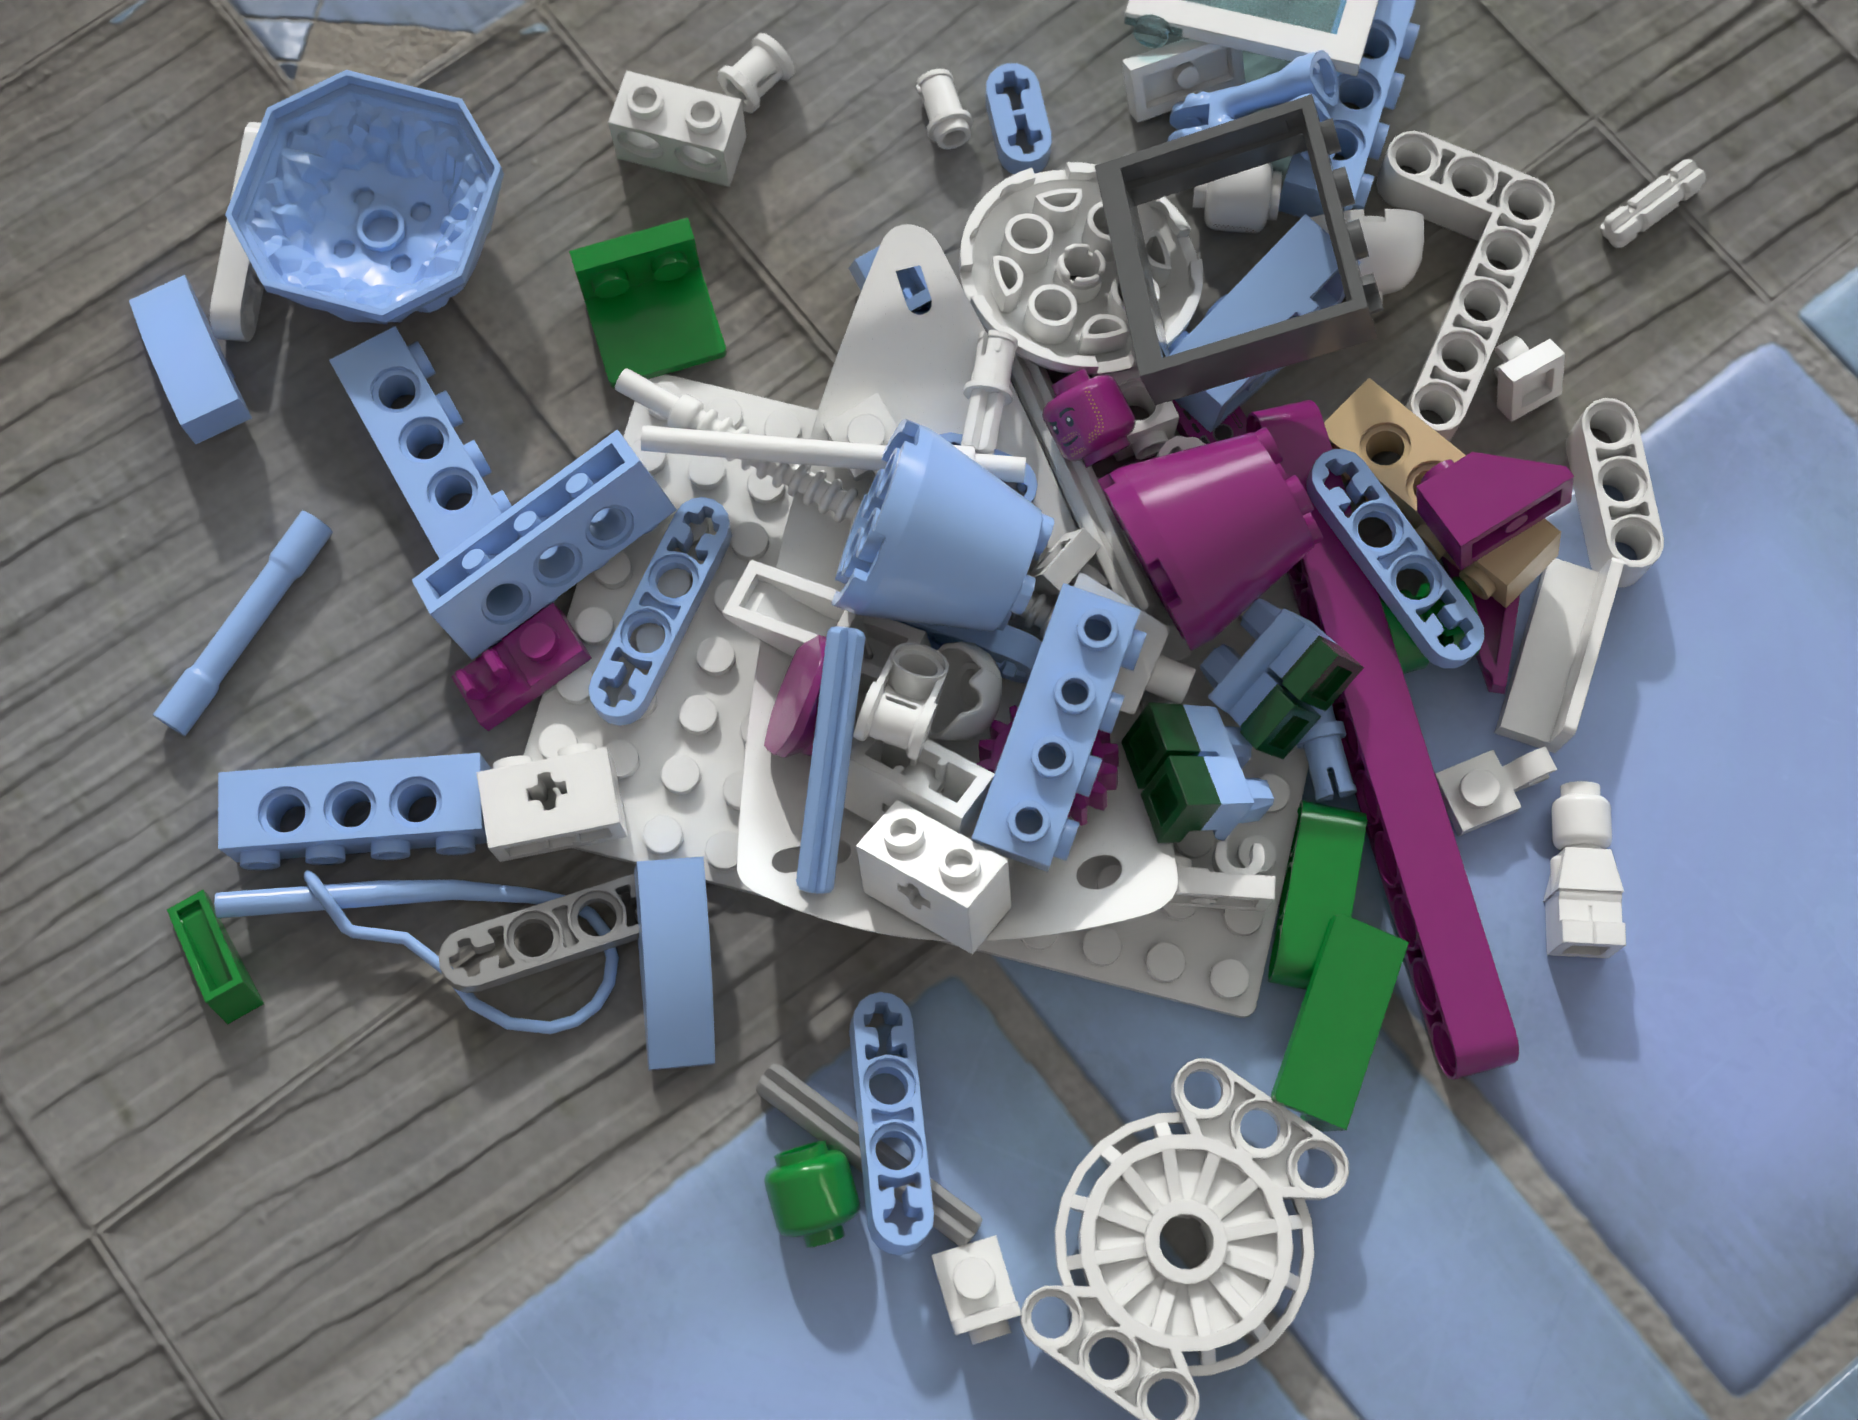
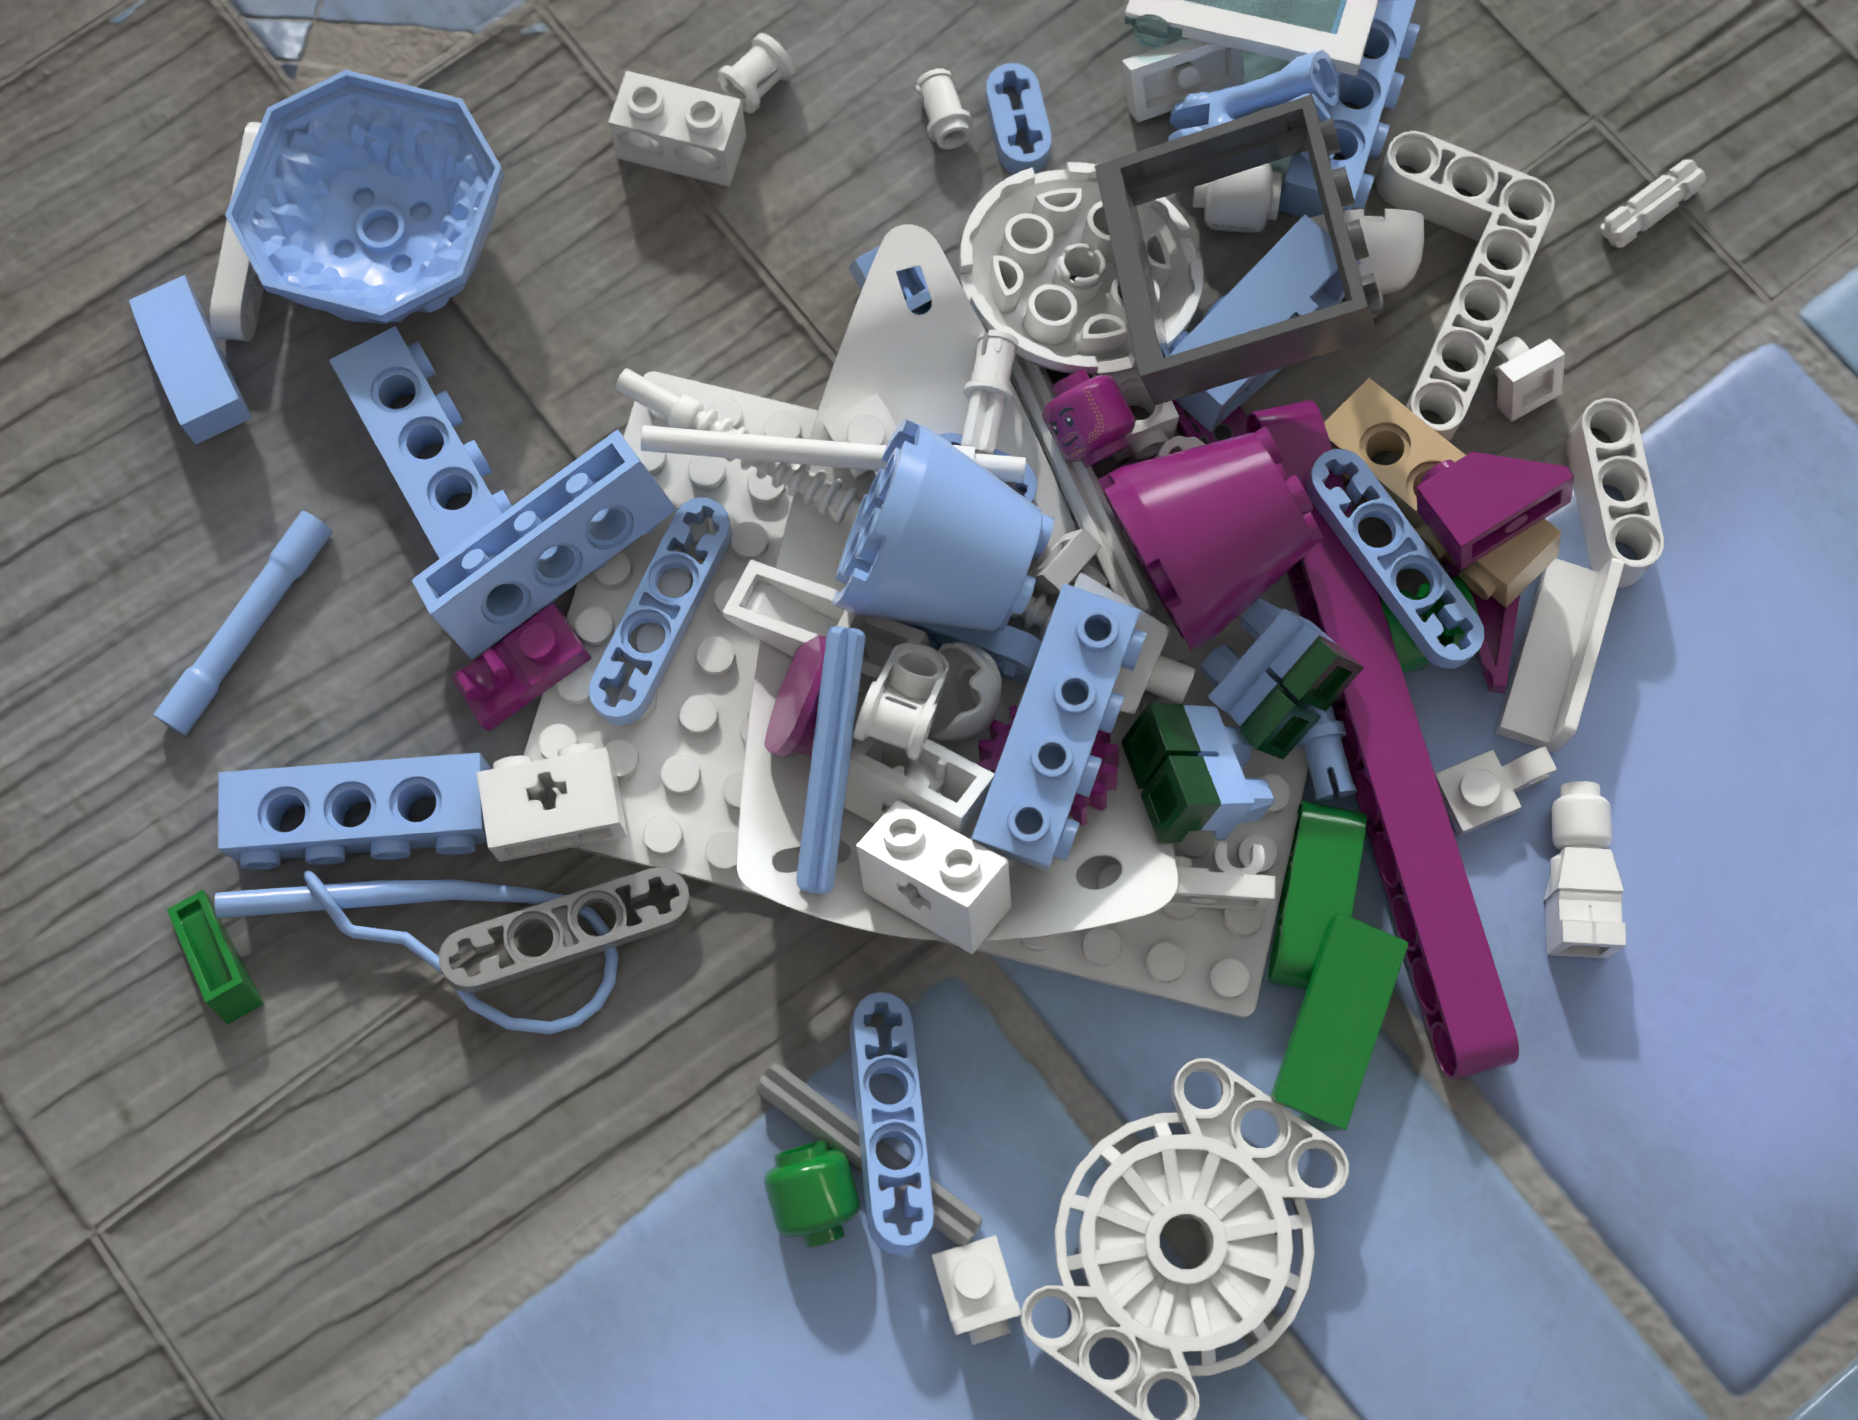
green bracket [569,217,727,388] -> none
light blue slope [634,857,715,1071] -> none

